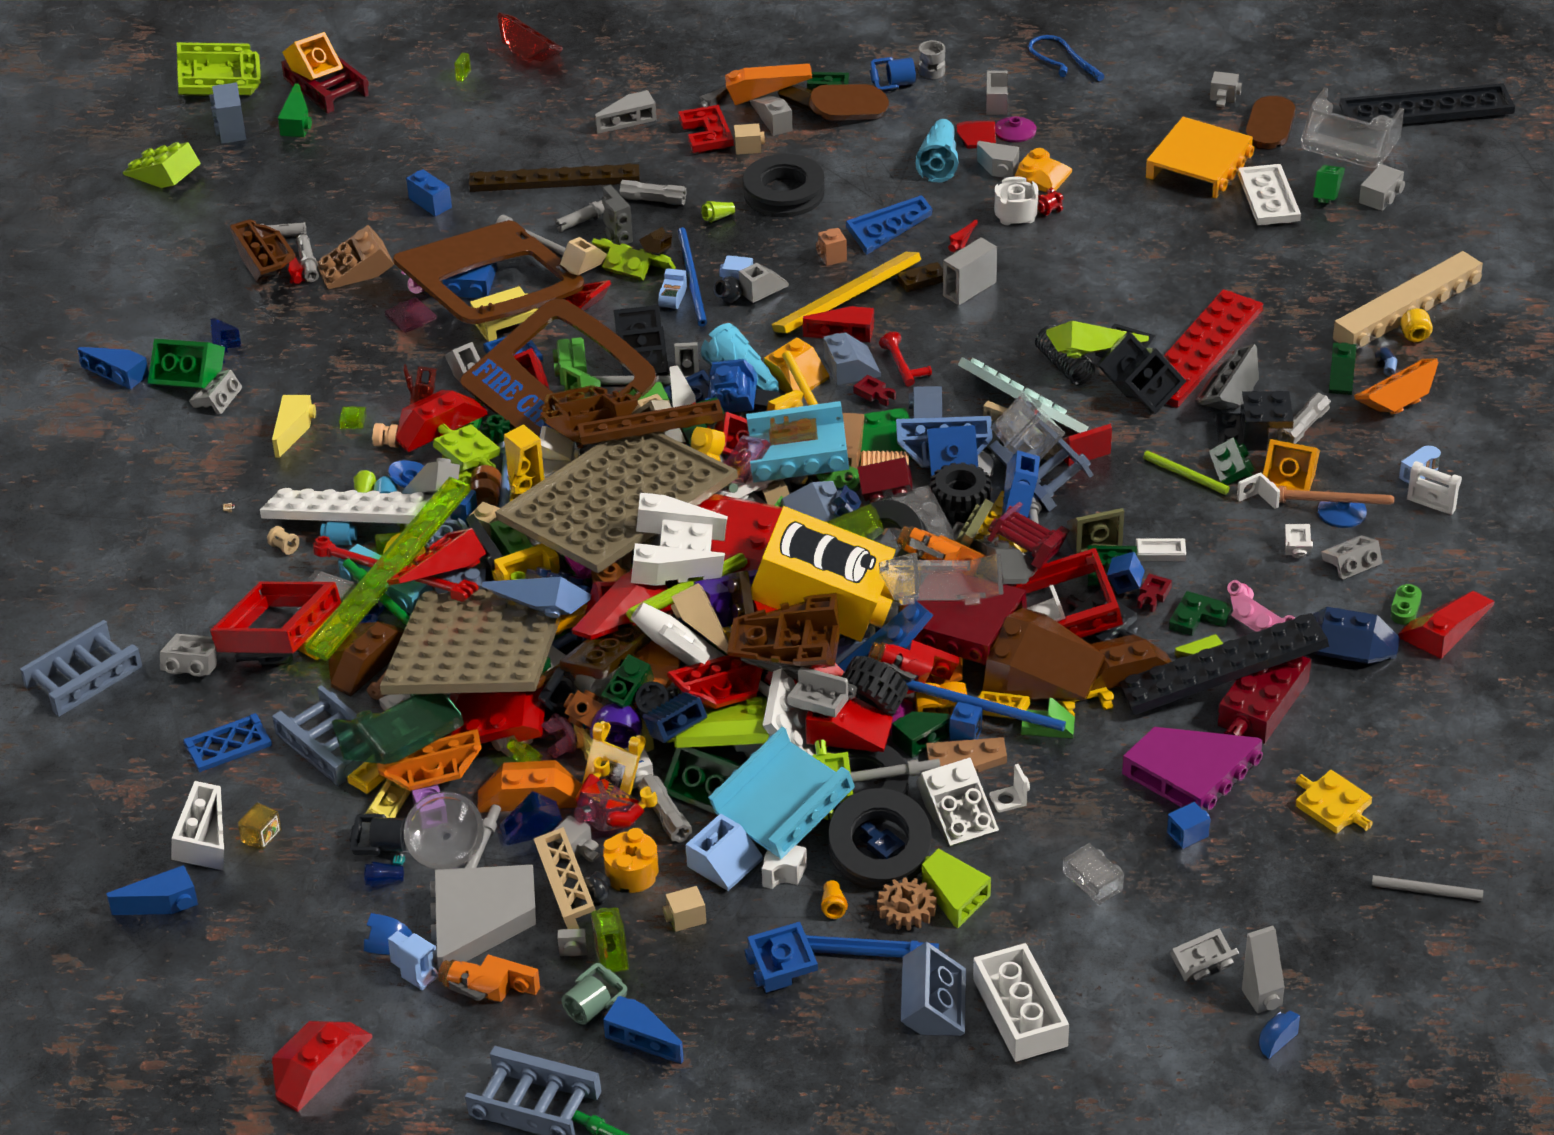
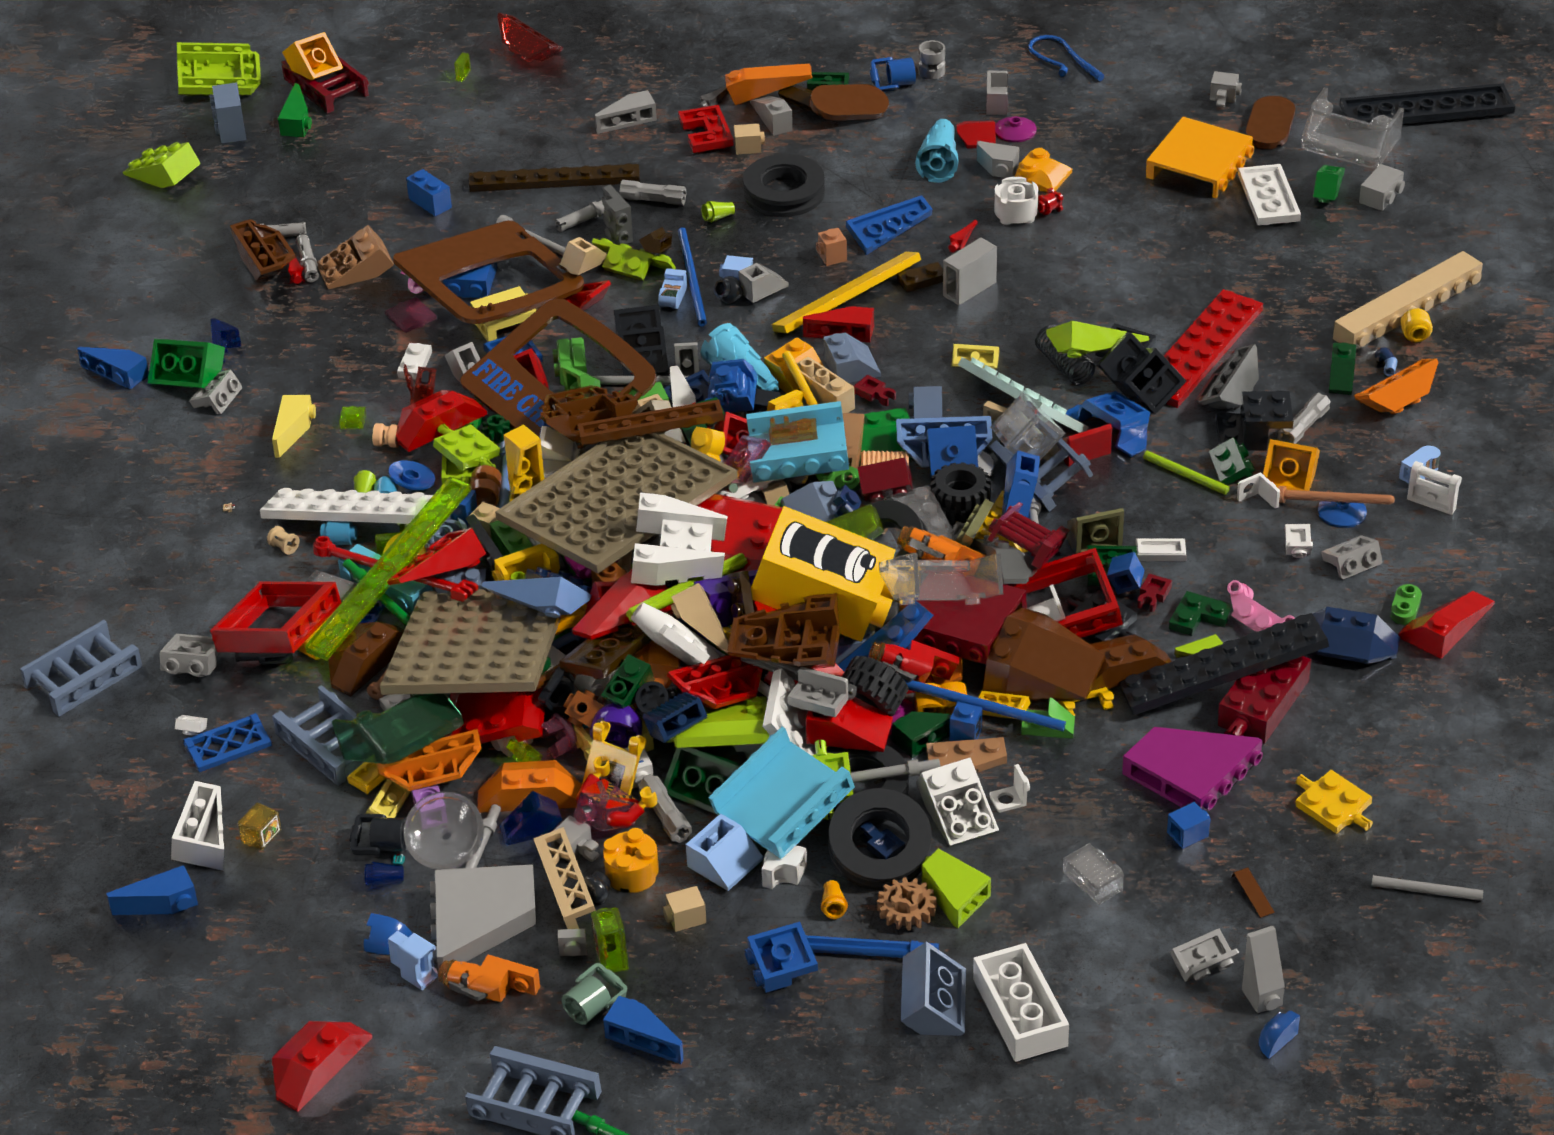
light grey slope [402,458,460,495] -> none
red piece [879,332,932,386] -> none
none -> white plate [175,715,207,735]
none -> white plate [397,343,432,380]
none -> tan slope [797,356,855,413]
none -> light yellow slope [952,344,999,369]
none -> blue piece [1066,391,1150,457]
none -> reddish brown piece [1231,867,1275,918]

